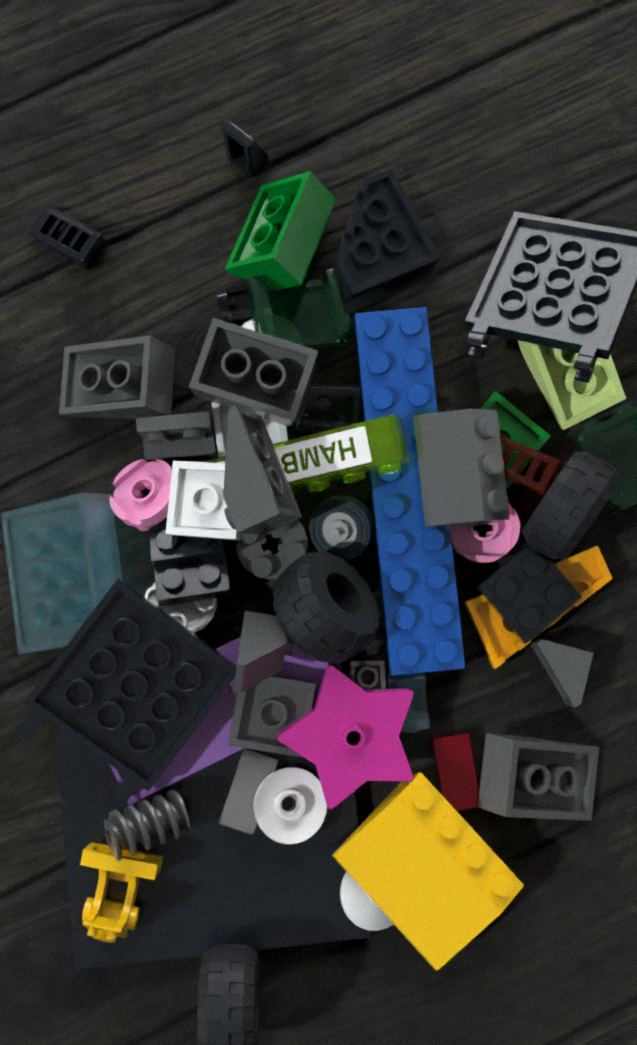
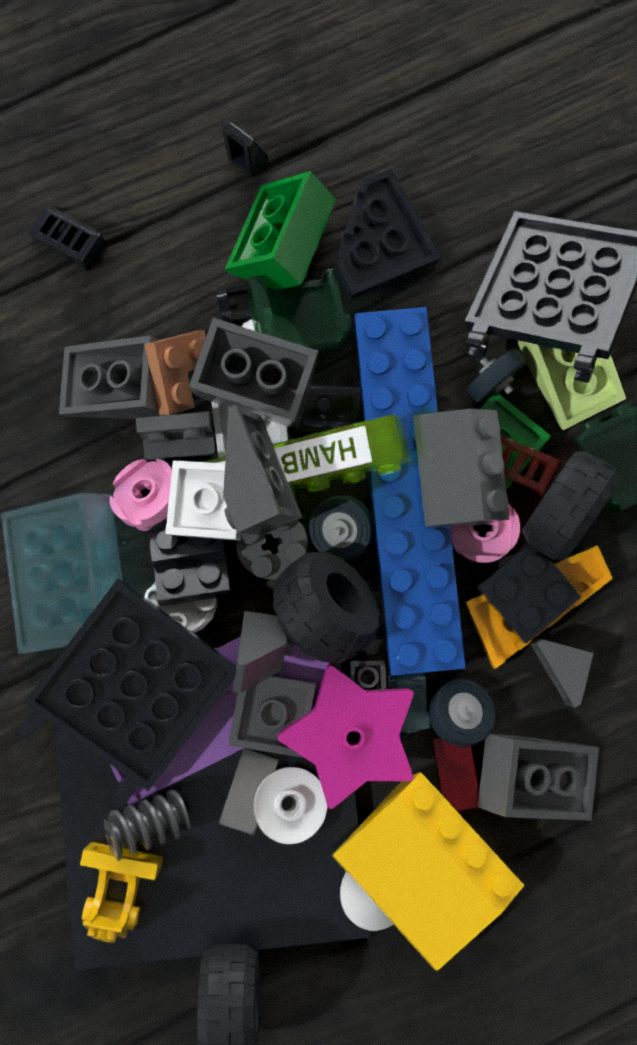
none -> nougat plate [144,330,206,416]
none -> black wheel [429,679,495,747]
none -> black wheel [467,348,527,403]

